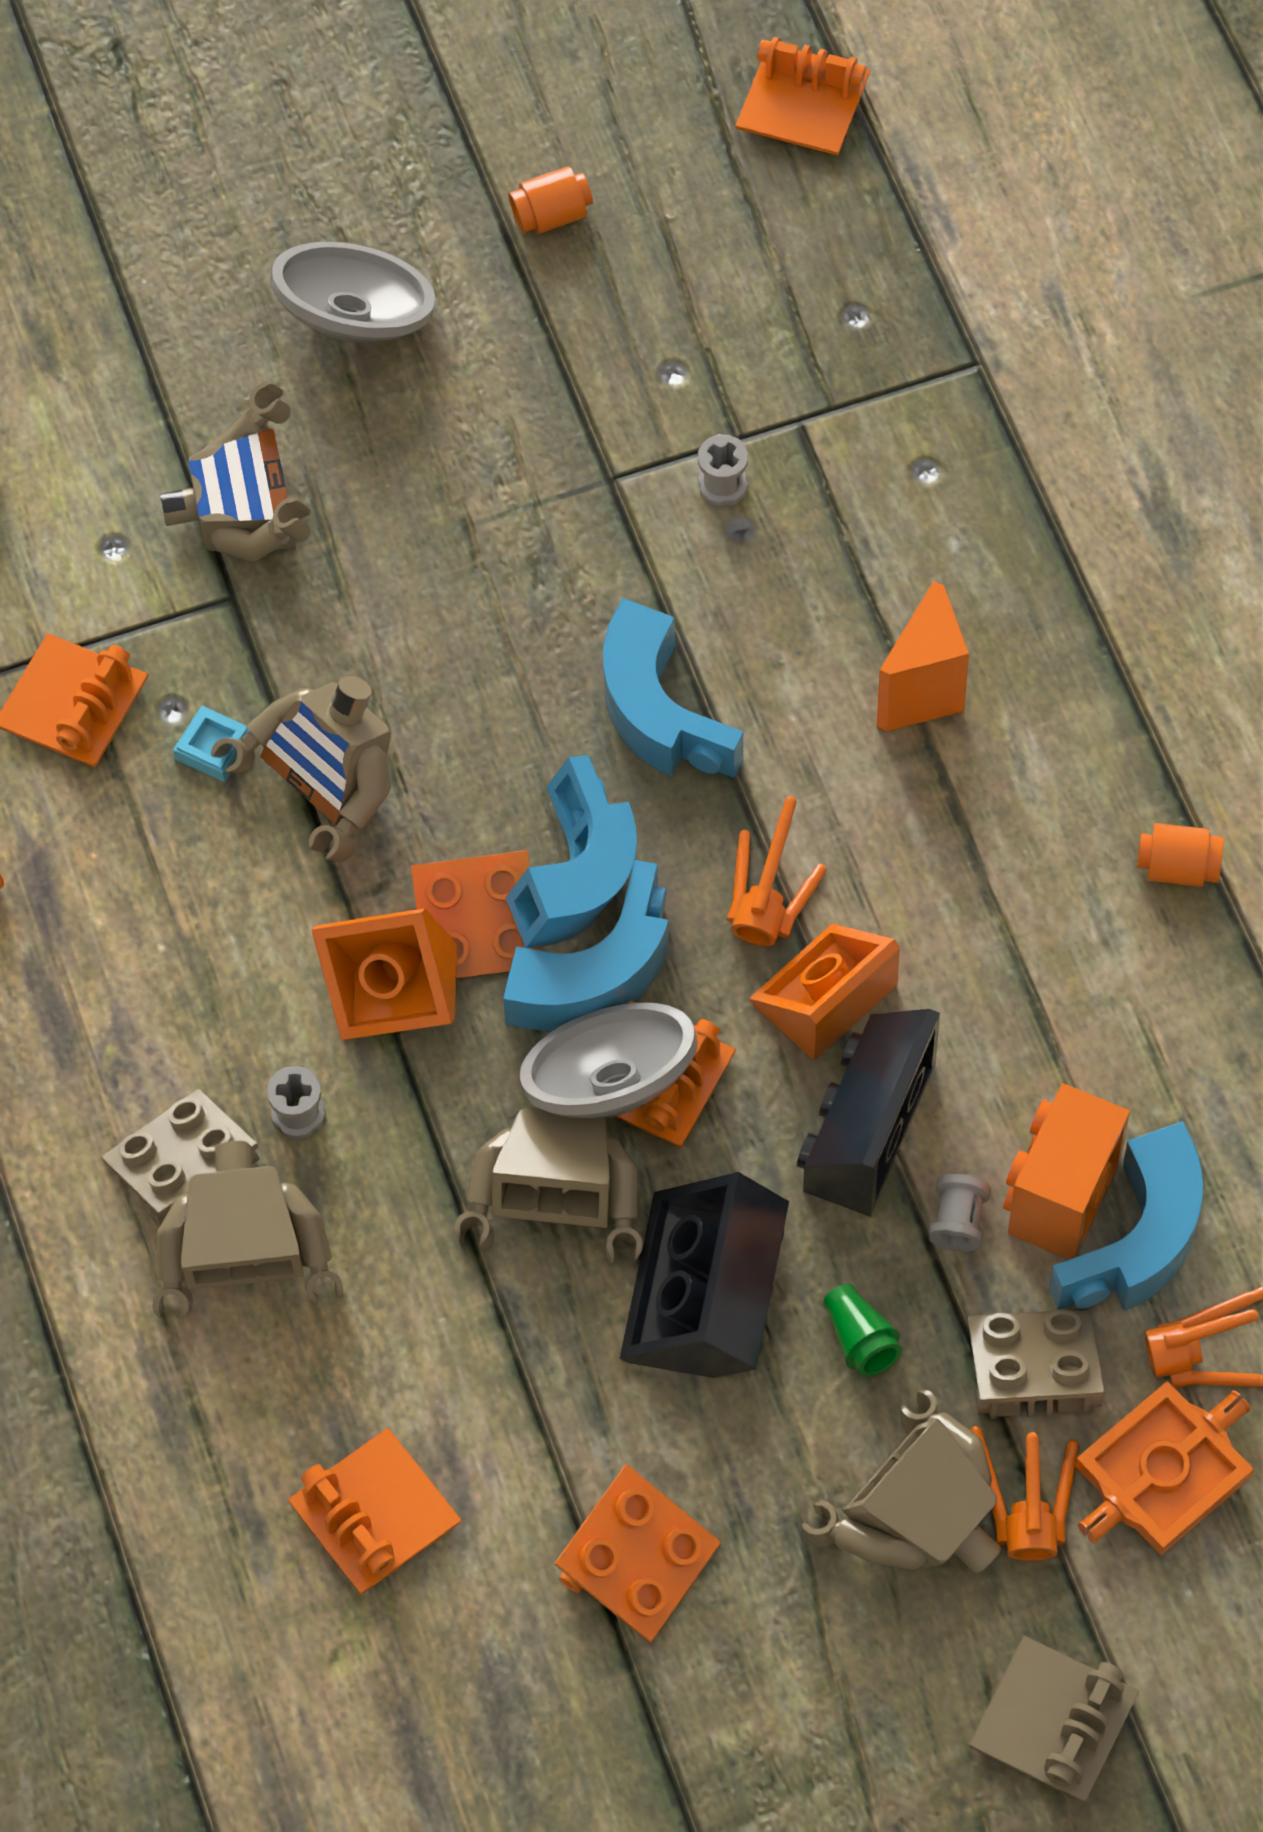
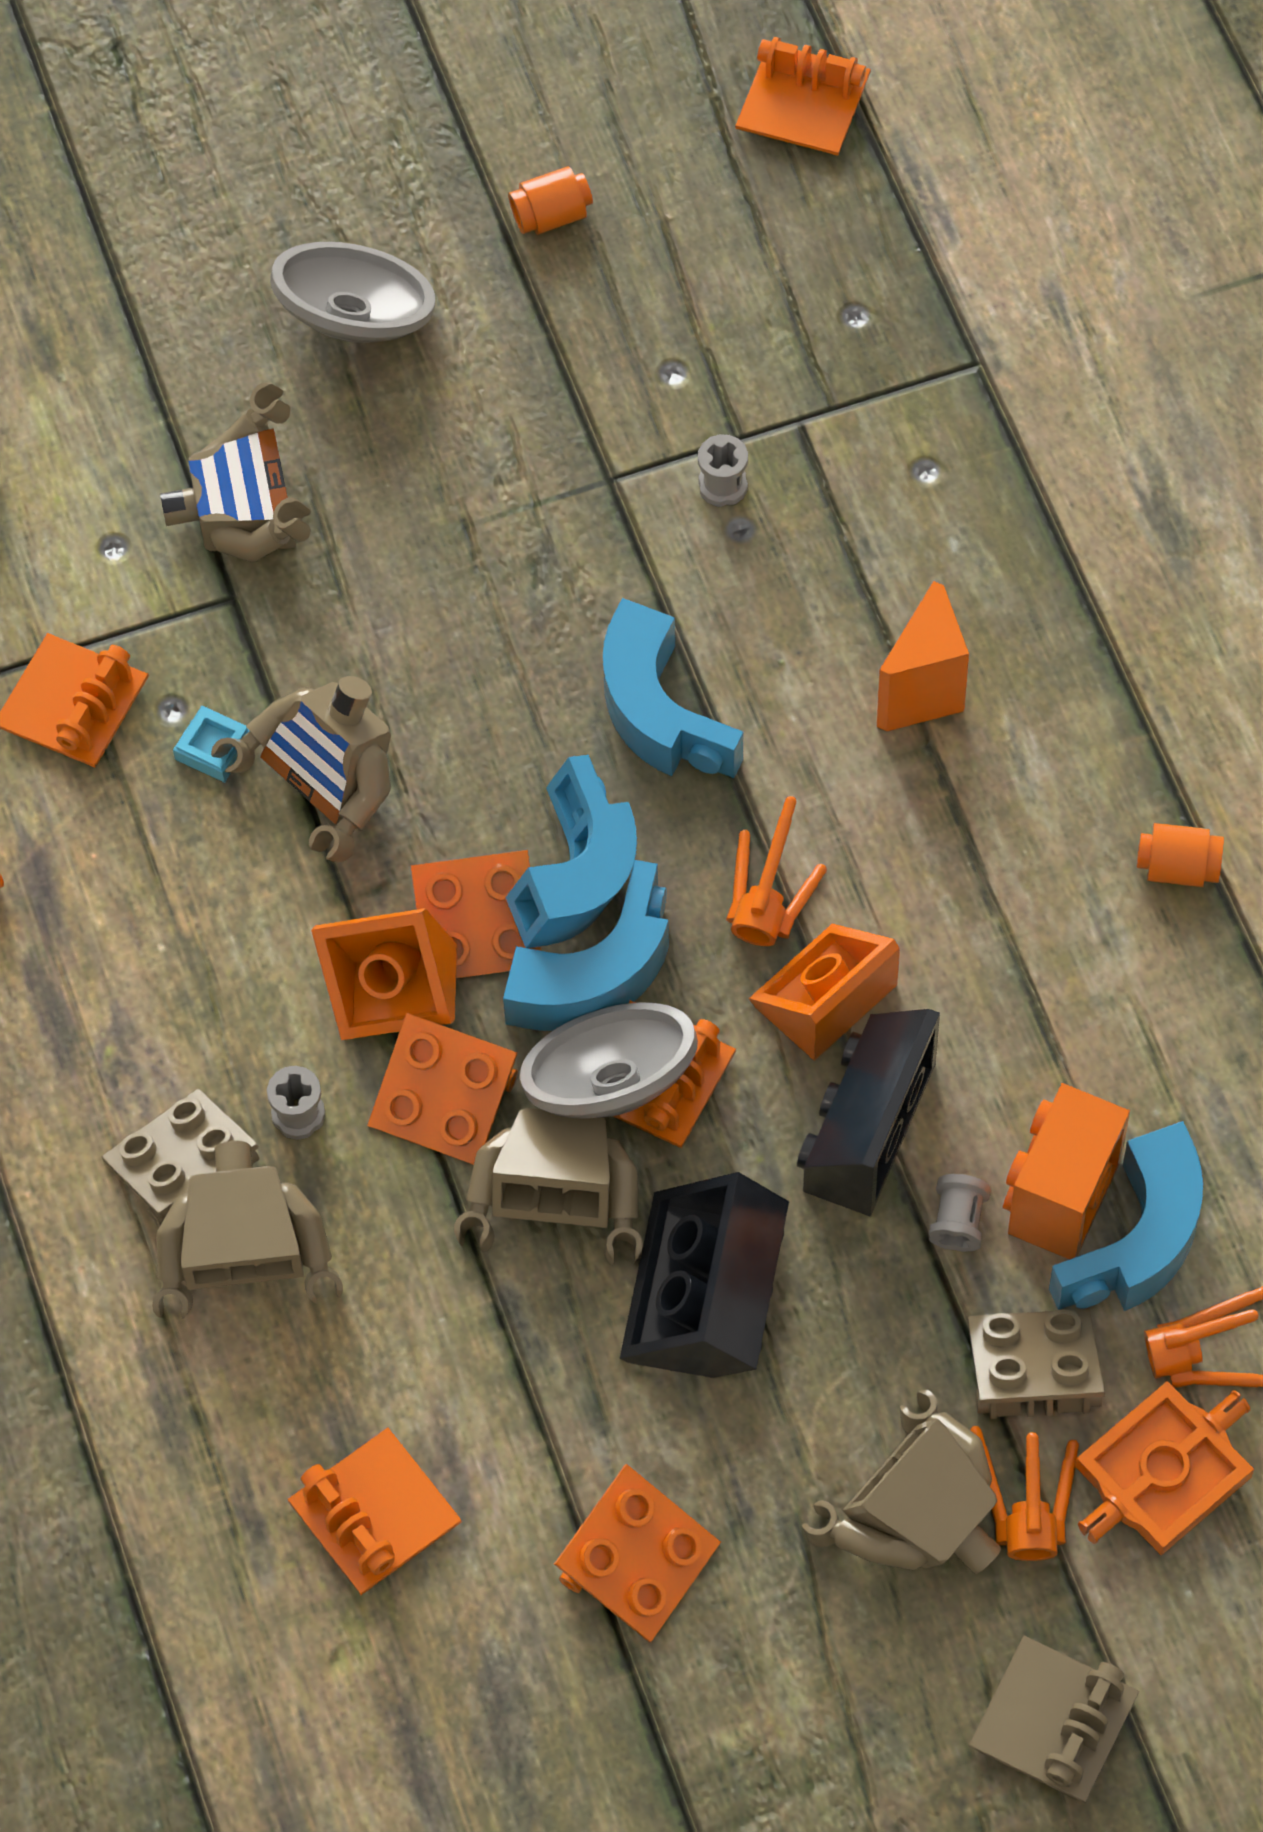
green cone [823,1284,902,1377] -> none
none -> orange hinge [367,1013,518,1165]

